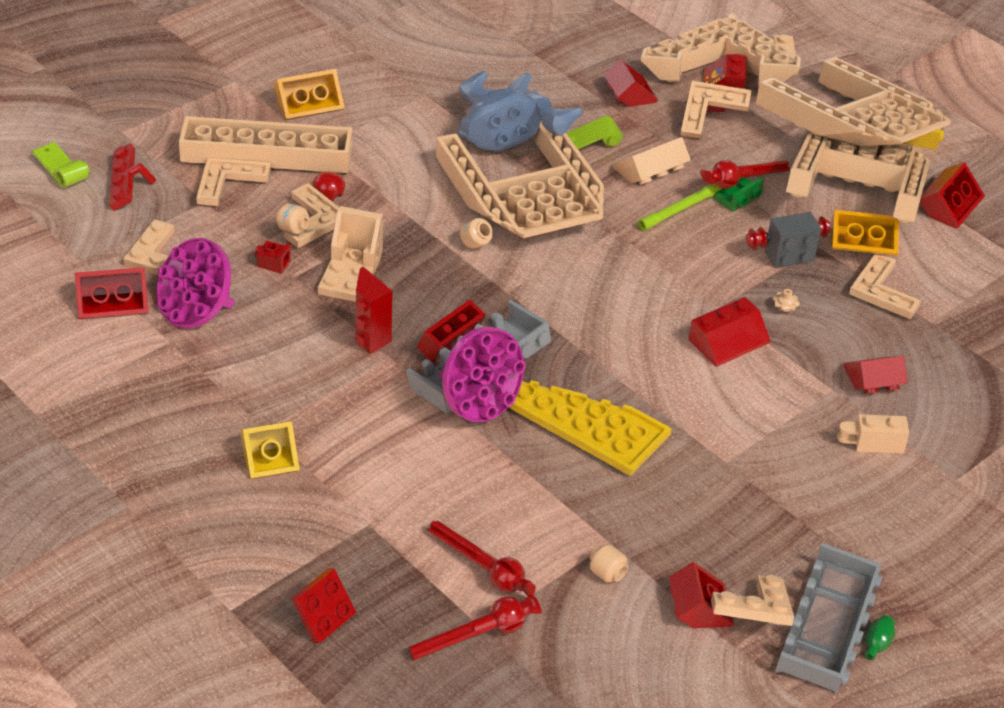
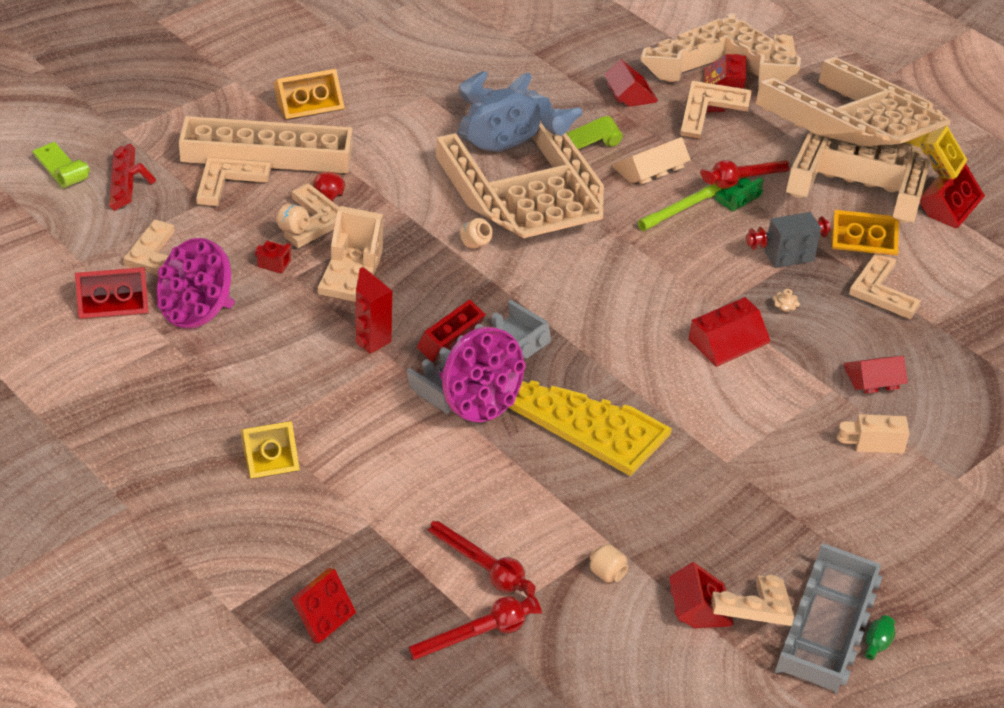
none -> yellow slope [920,125,967,179]

